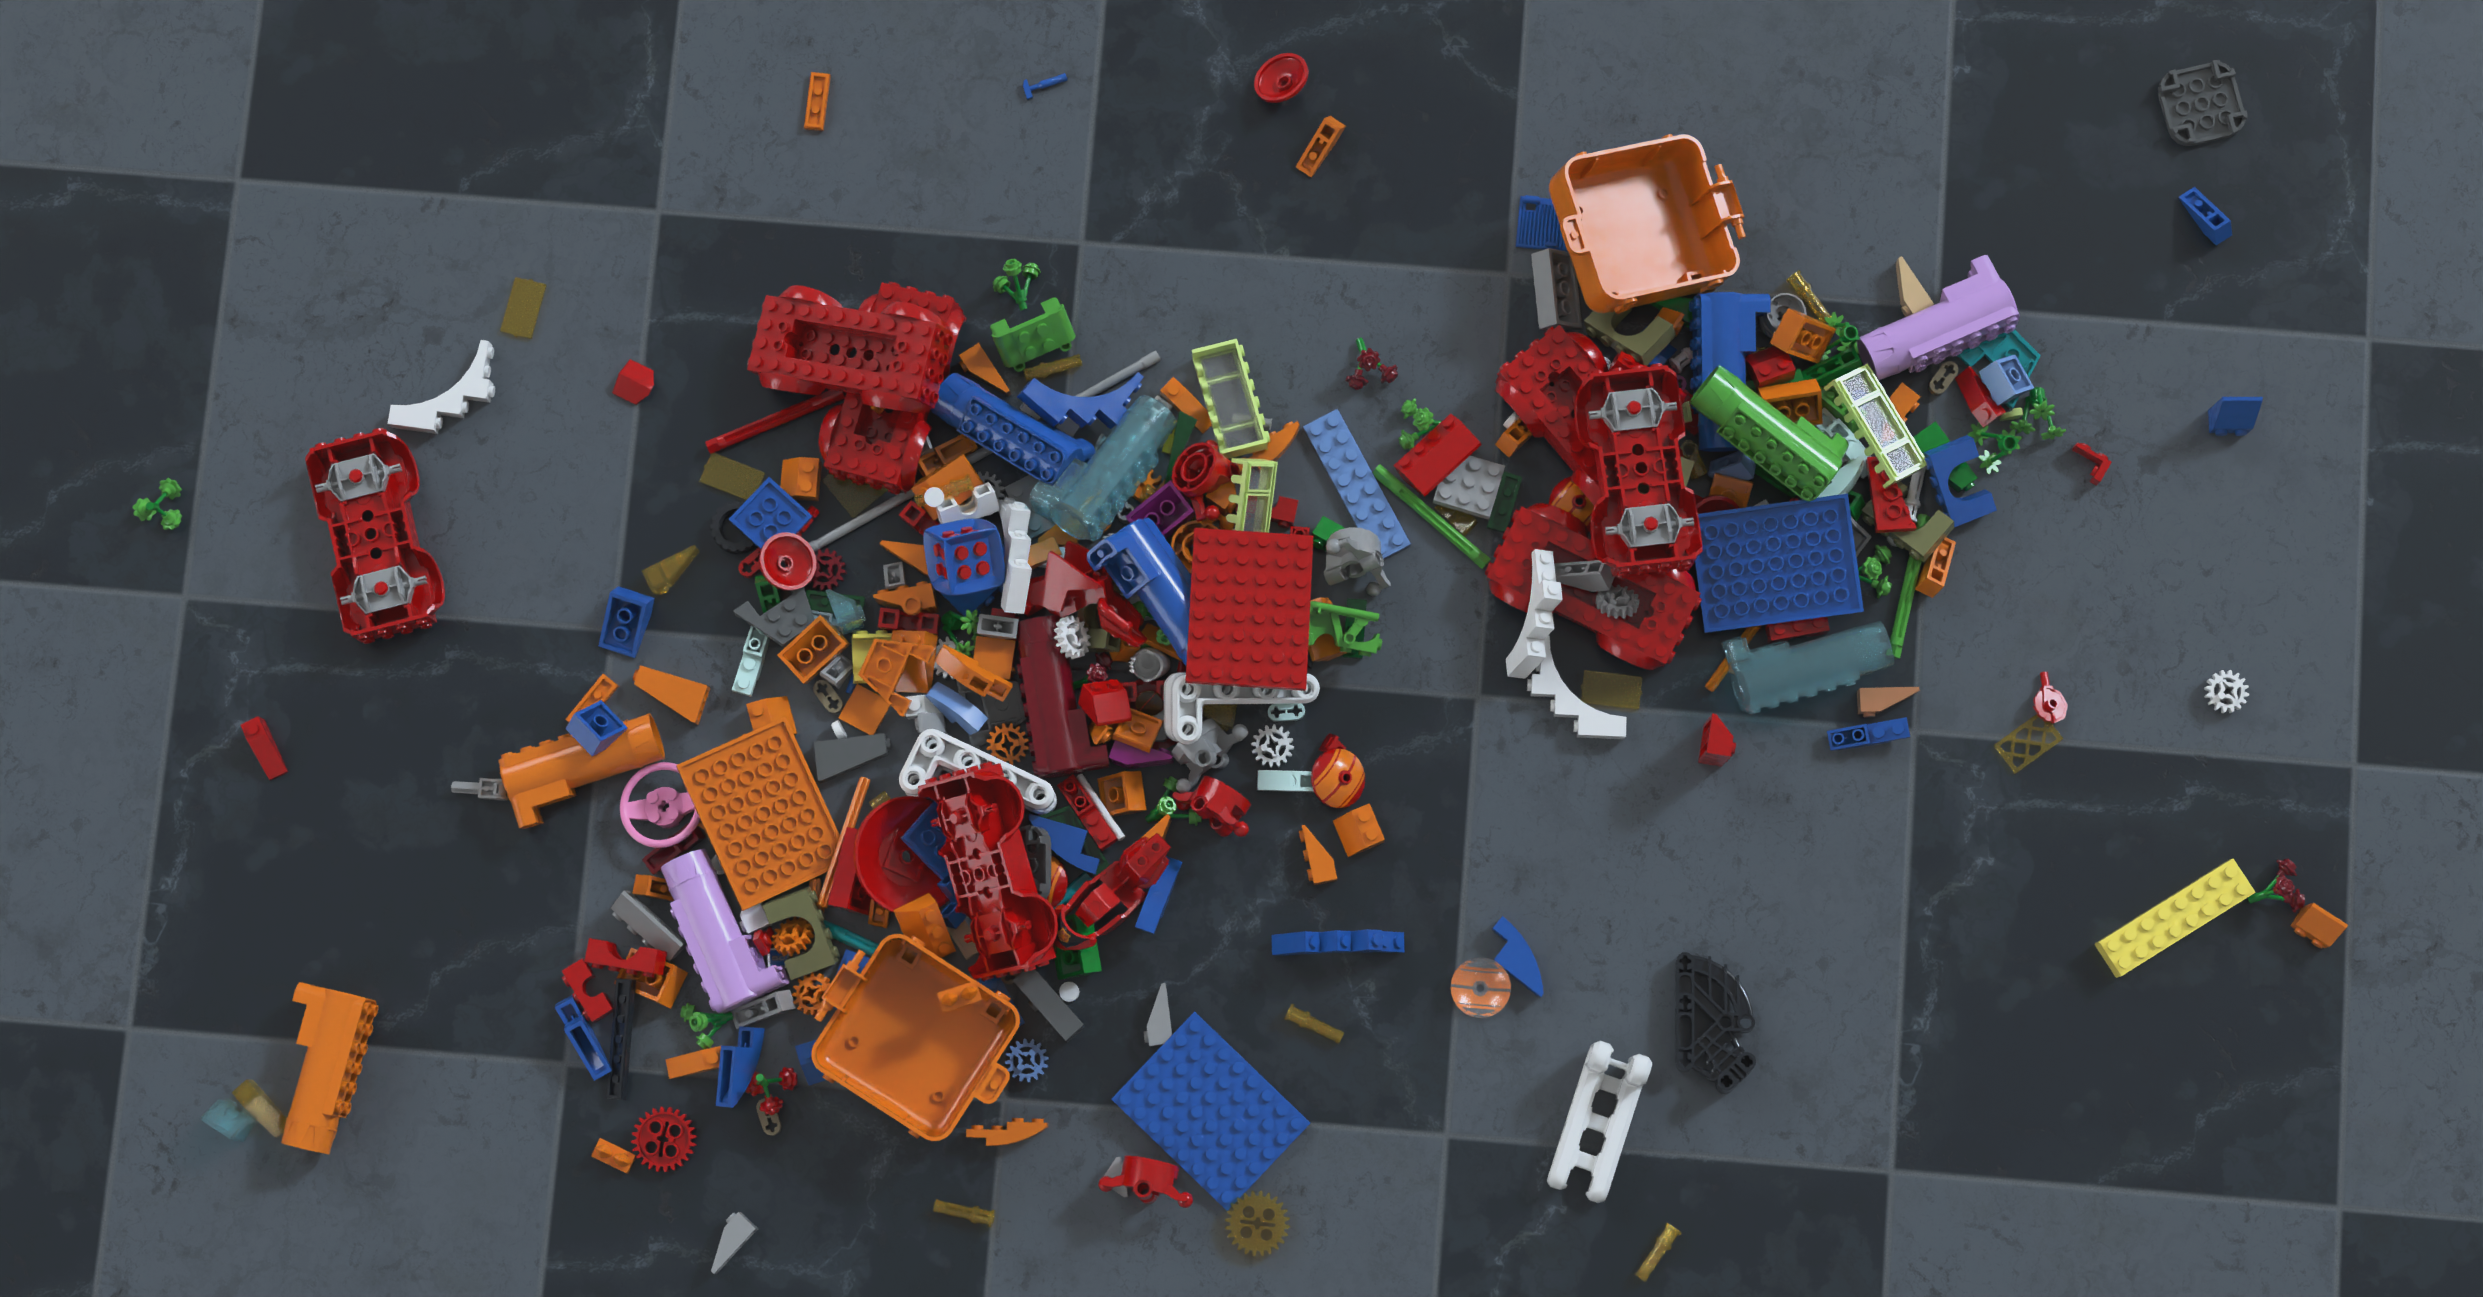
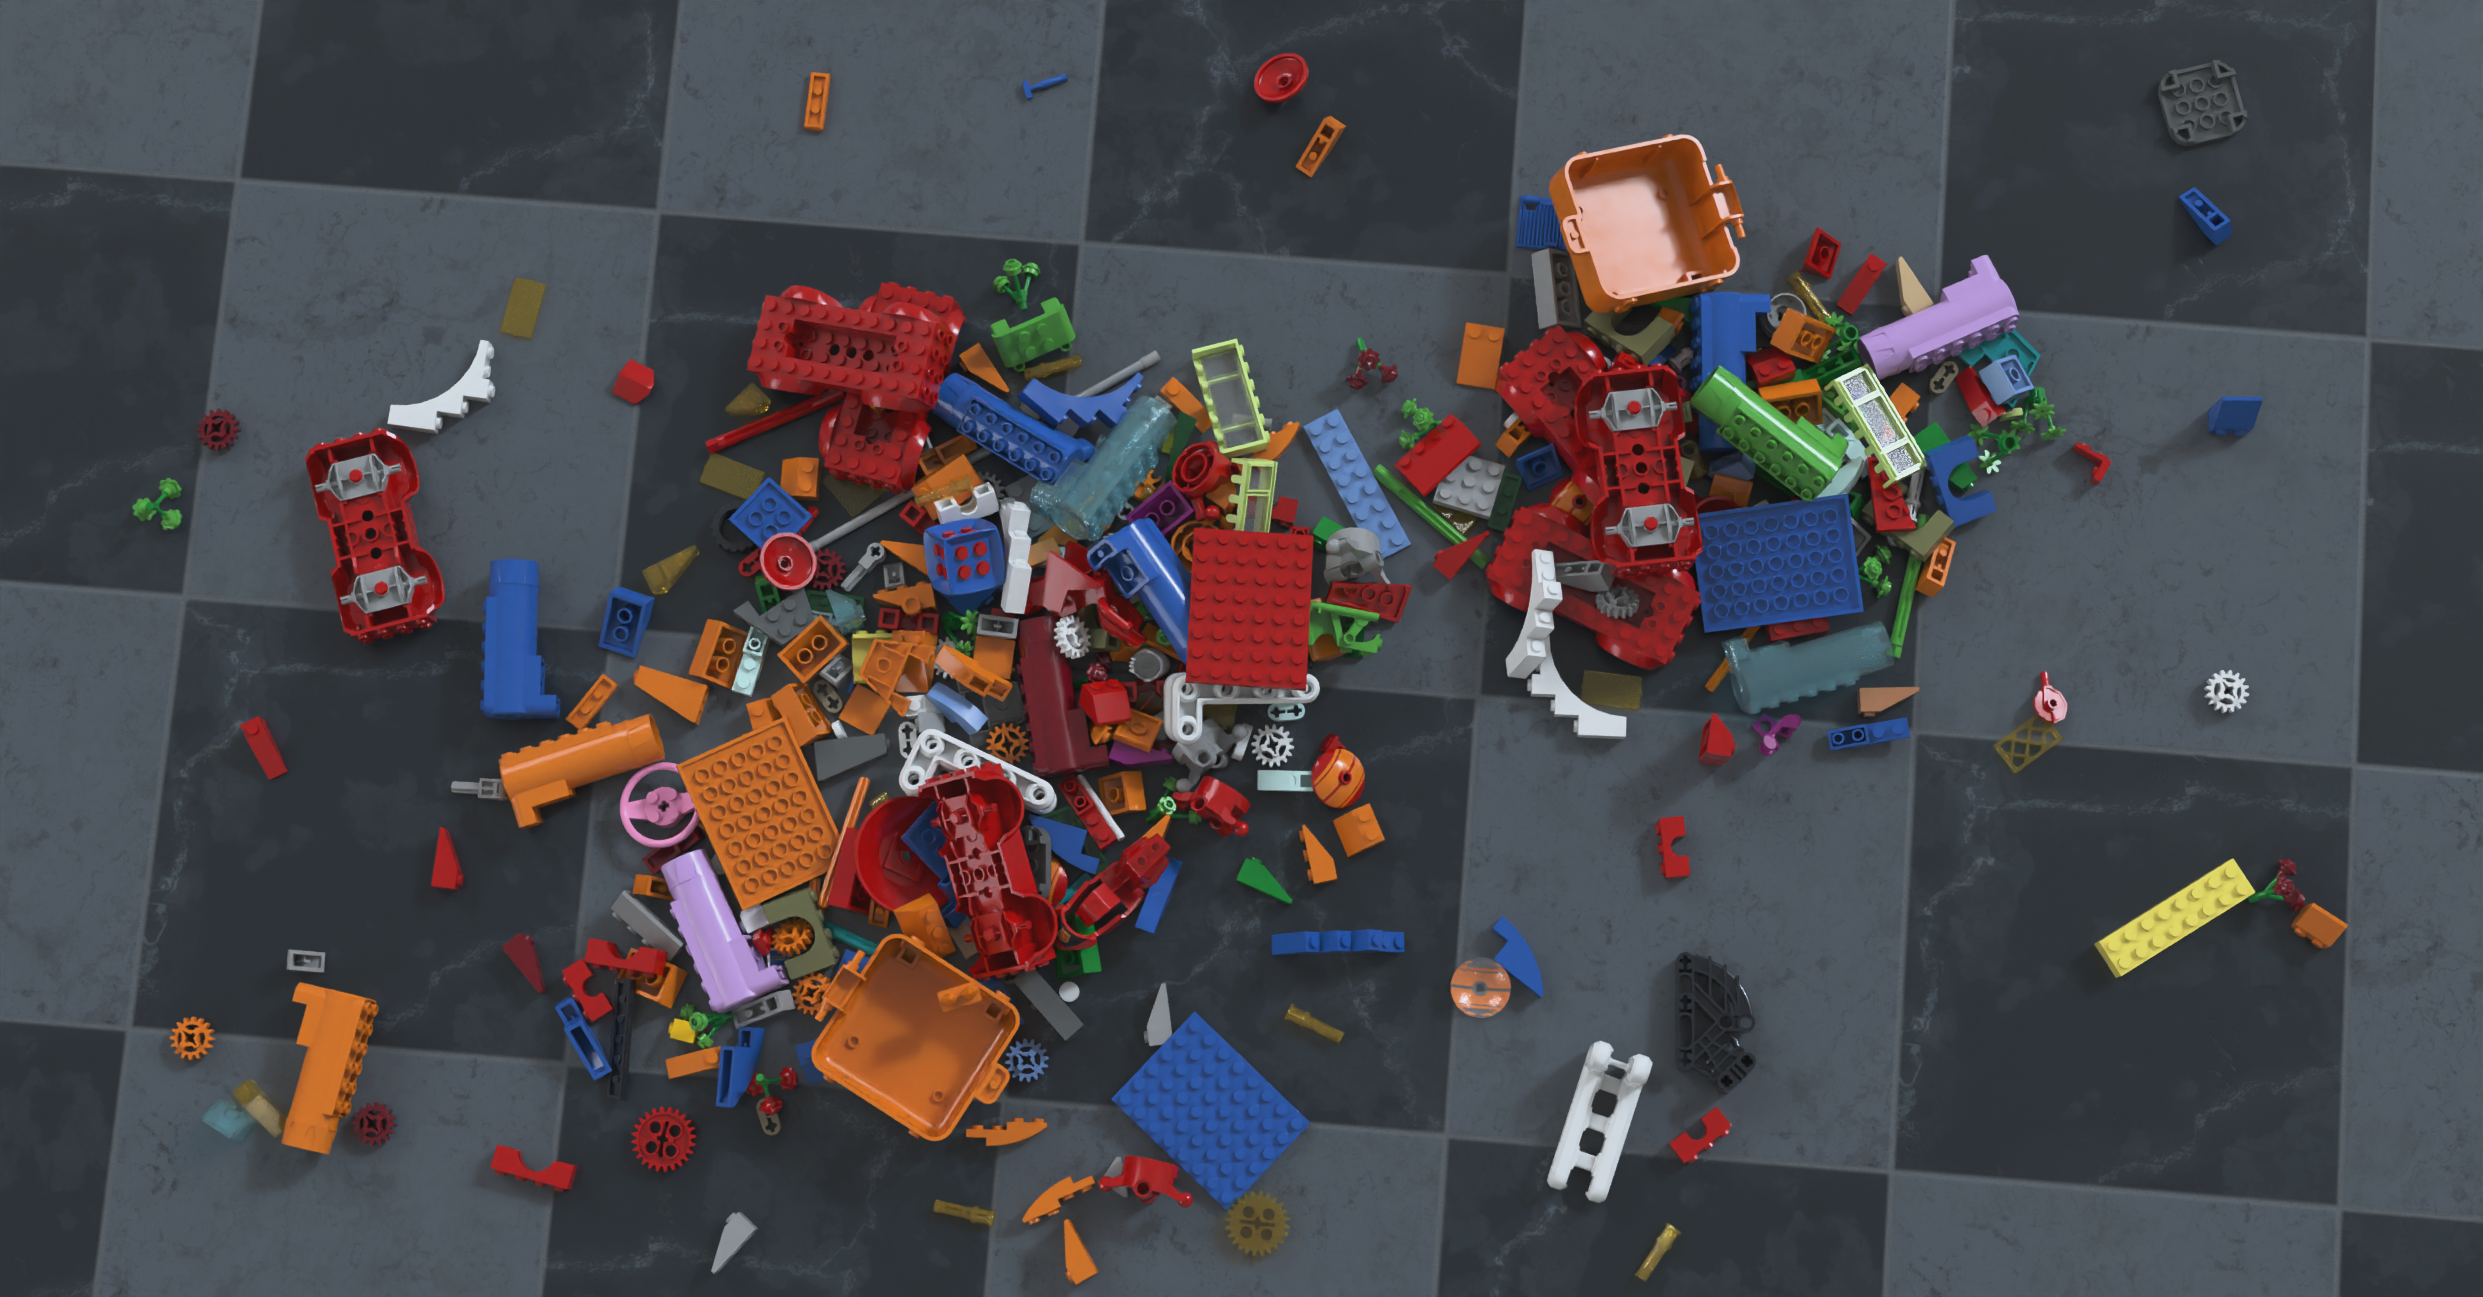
blue slope [566,700,628,756] -> none
orange tile [591,1138,637,1174] -> none
white tile [924,487,944,507] -> none
none -> orange gear [170,1017,216,1060]
none -> dark red gear [196,408,241,451]
none -> light grey slope [286,950,325,973]
none -> dark red gear [352,1102,397,1146]
none -> red slope [431,827,464,891]
none -> blue piece [480,559,560,720]
none -> red arch [490,1145,578,1192]
none -> dark red slope [502,932,546,994]
none -> yellow brick [668,1018,699,1044]
none -> orange slope [688,619,748,689]
none -> clear yellow slope [725,382,771,416]
none -> orange slope [770,682,834,747]
none -> light grey connector [841,543,886,592]
none -> white beam [898,722,918,759]
none -> orange slope [1022,1176,1096,1225]
none -> orange slope [1064,1219,1099,1285]
none -> white beam [1231,723,1253,761]
none -> green slope [1236,857,1293,905]
none -> red wing [1325,581,1412,623]
none -> red slope [1433,531,1490,580]
none -> orange slope [1456,322,1505,390]
none -> blue slope [1515,443,1564,491]
none -> red arch [1655,816,1690,879]
none -> red arch [1668,1107,1732,1164]
none -> magenta piece [1752,713,1802,757]
none -> red slope [1801,228,1842,279]
none -> red slope [1836,253,1887,316]

